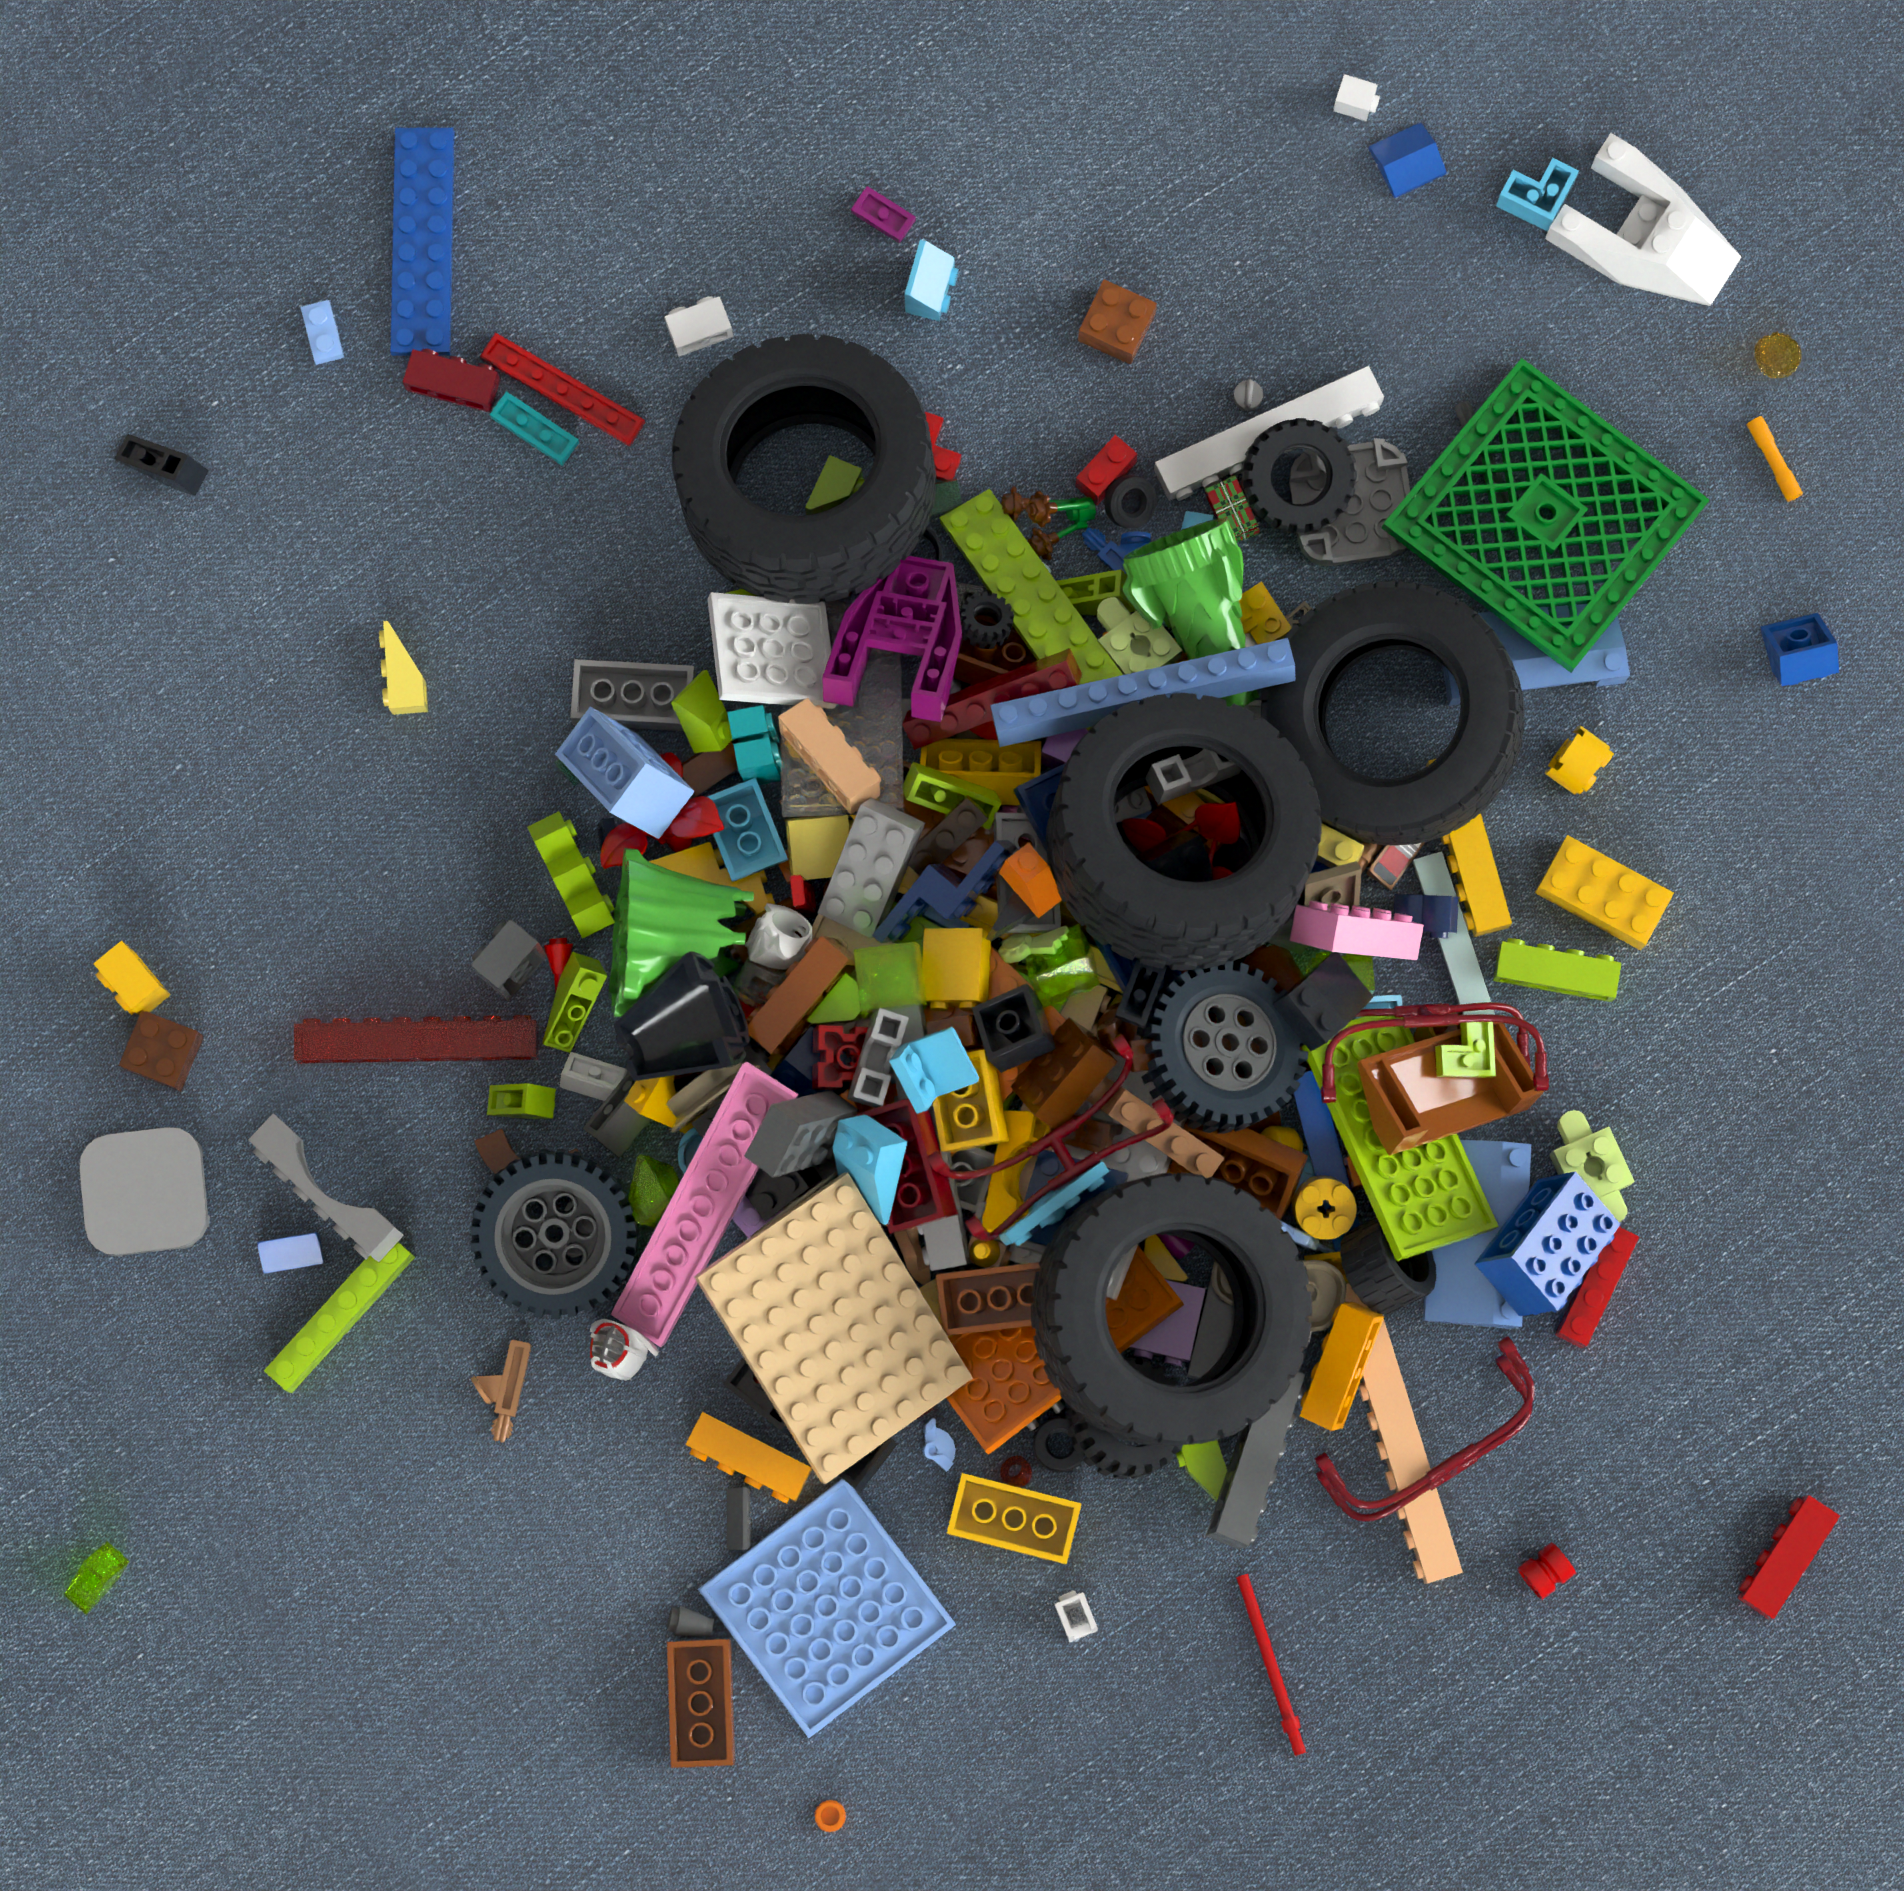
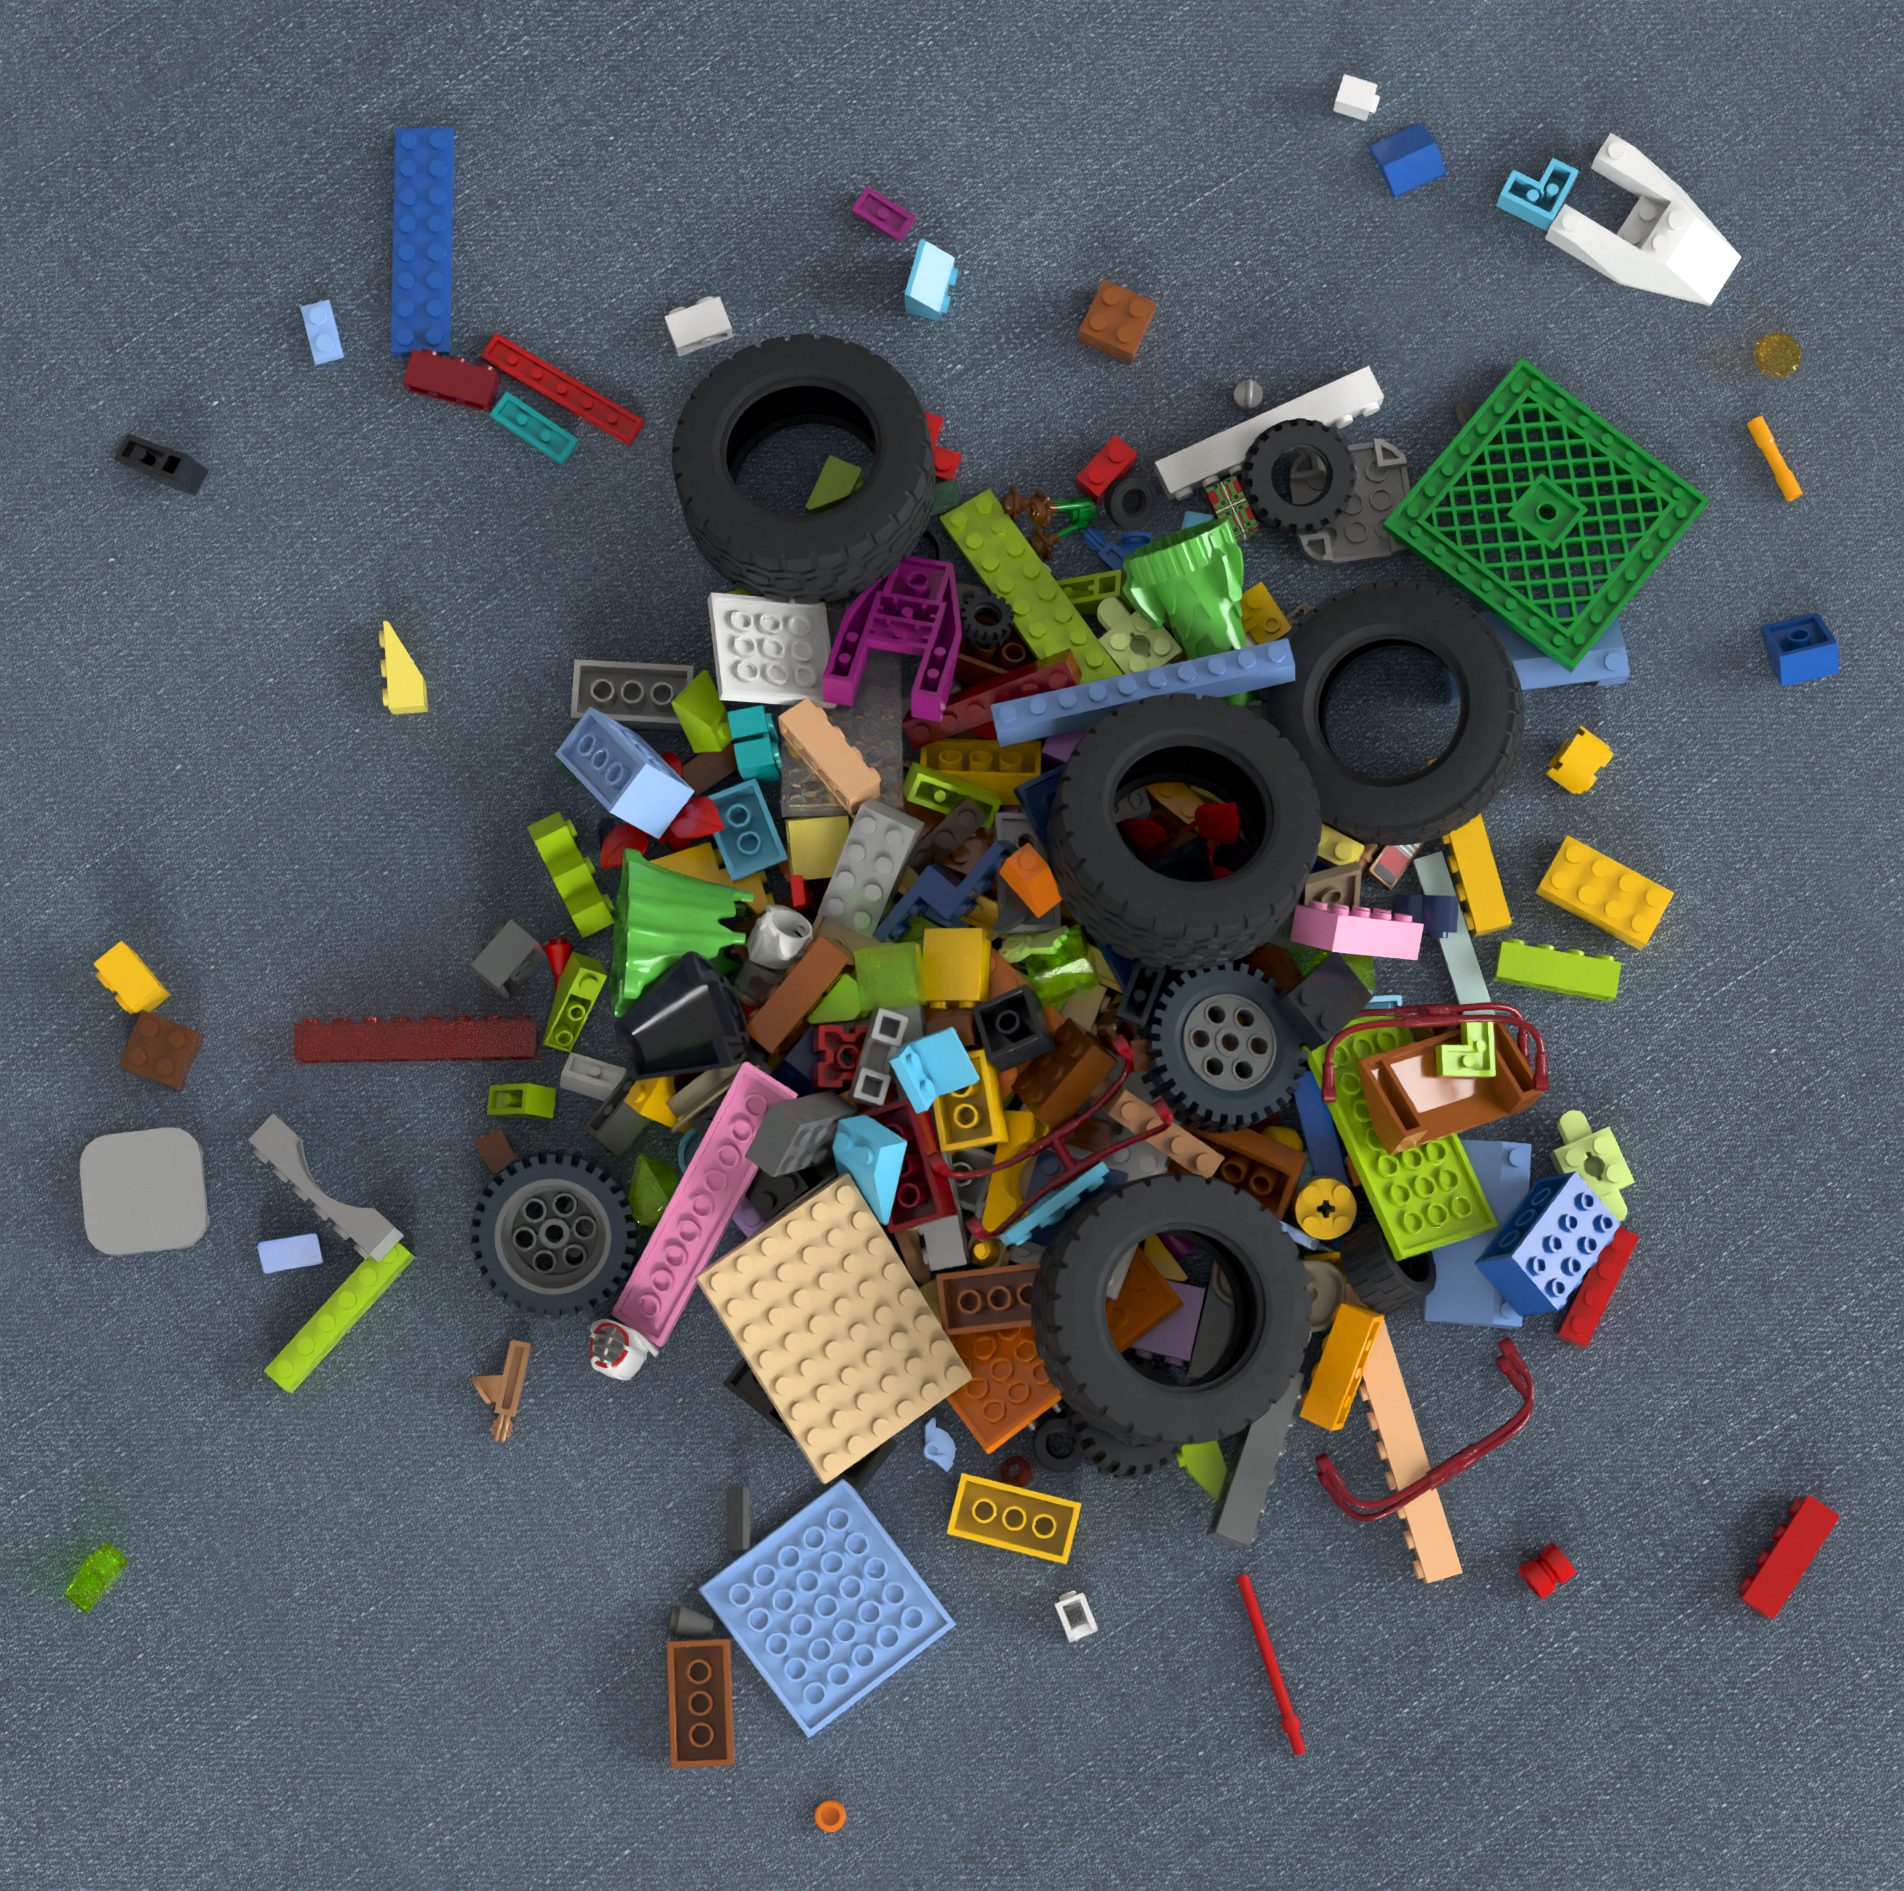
light orange brick [685,1412,812,1504] -> none
light grey arch [1145,749,1241,805] -> none

